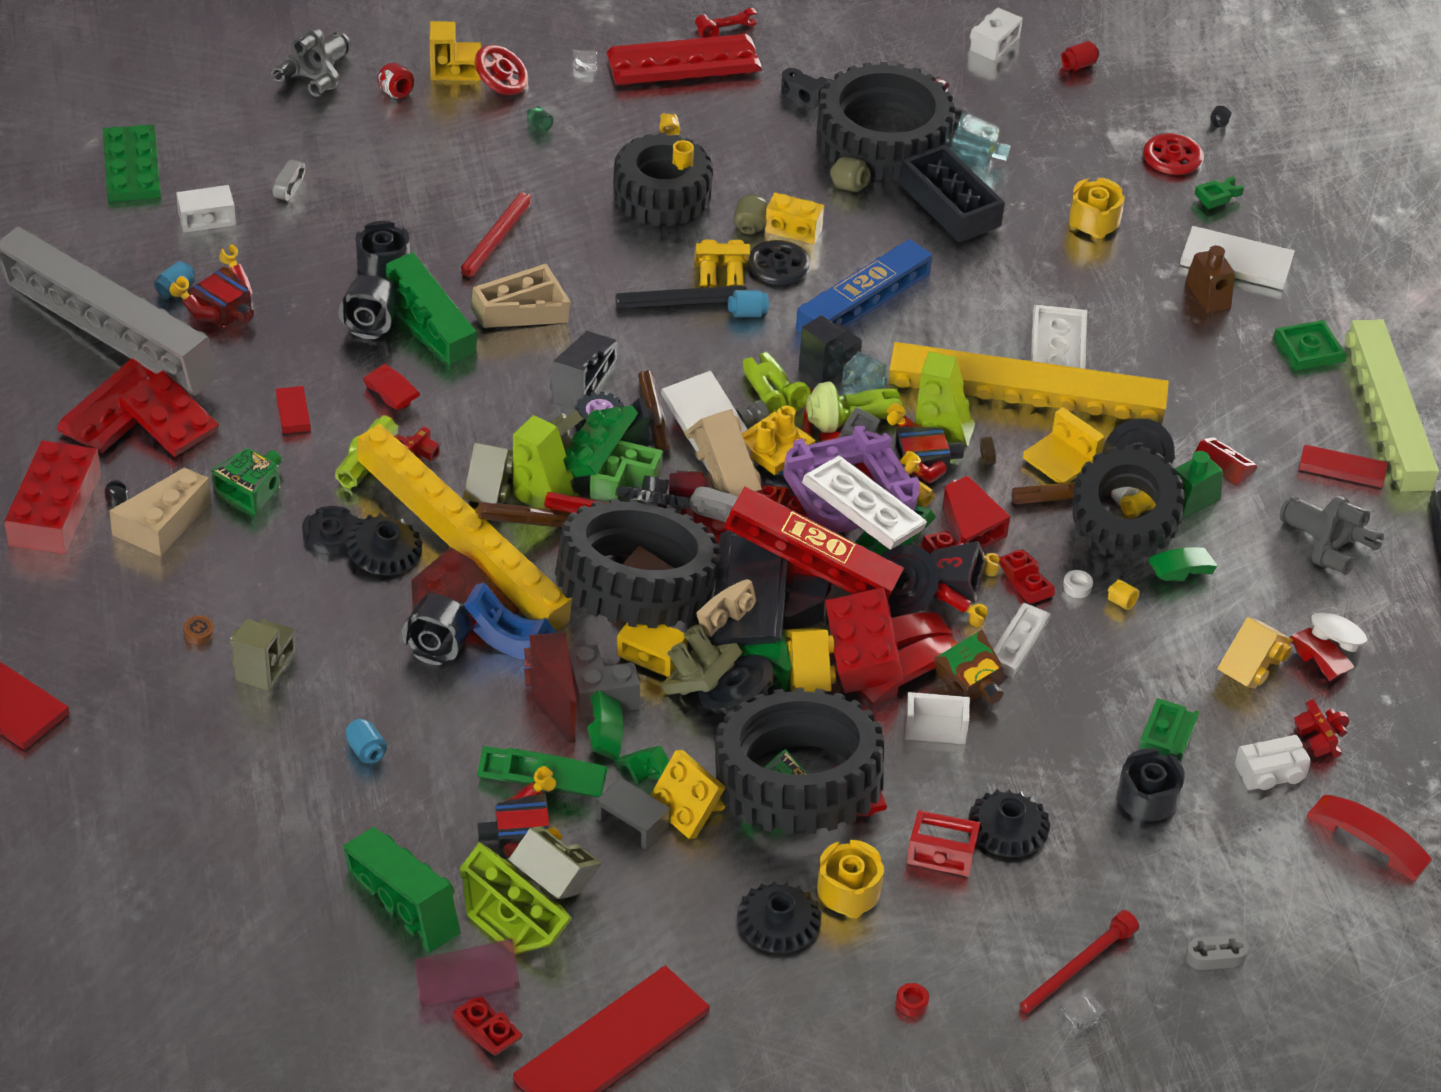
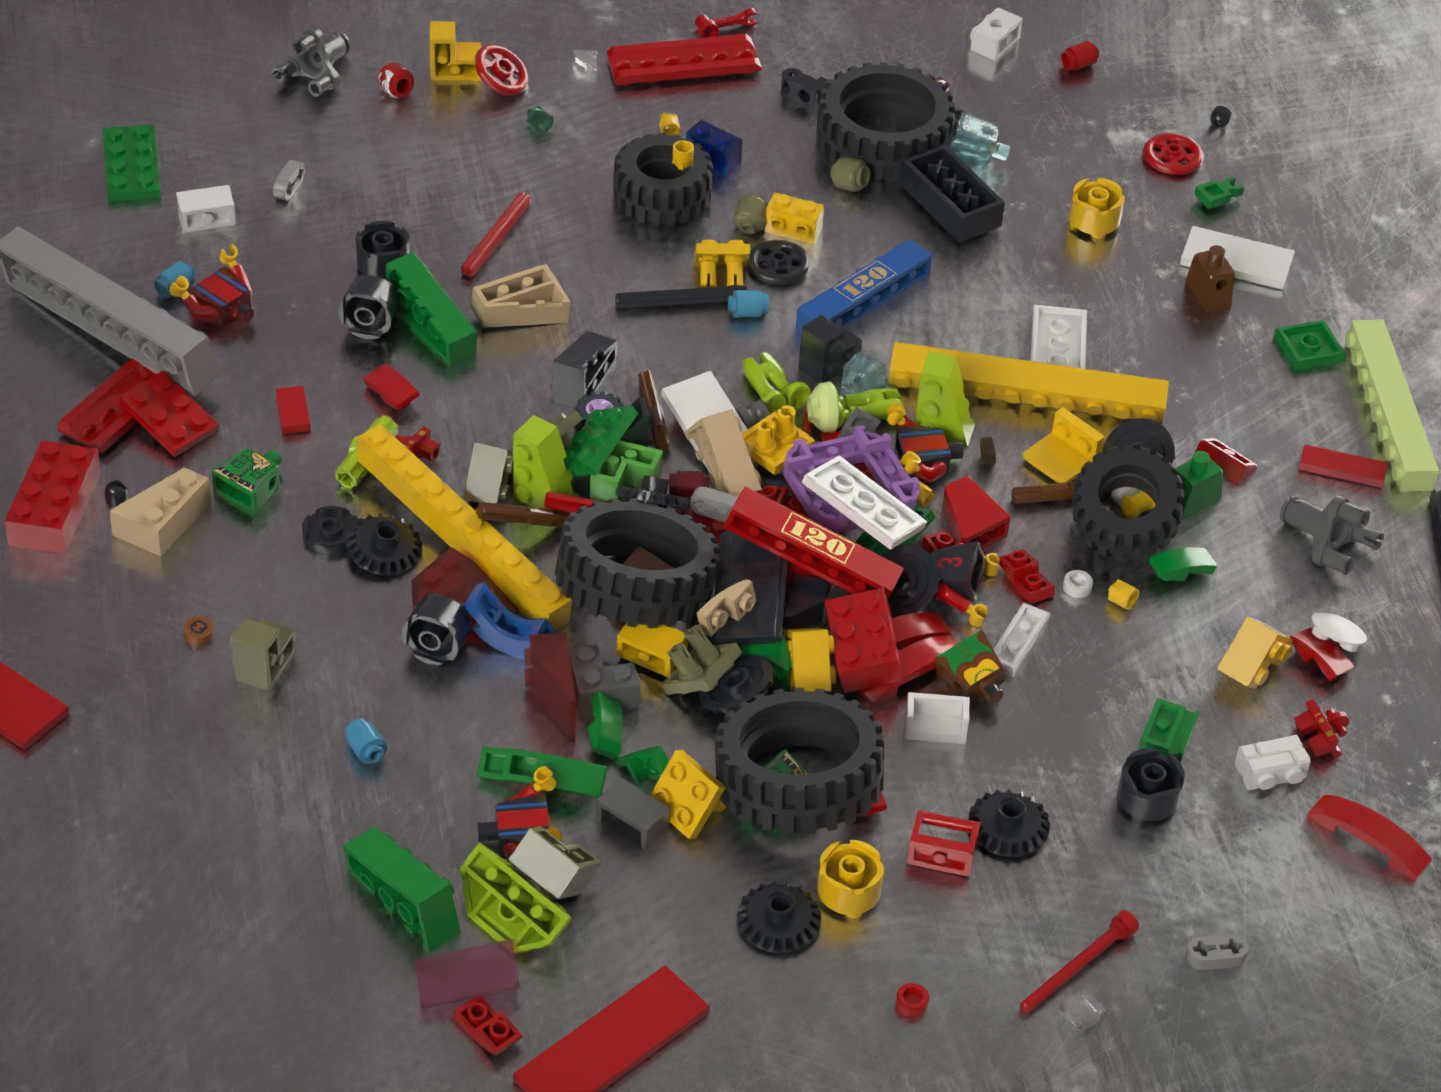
none -> clear blue brick [686,119,743,176]

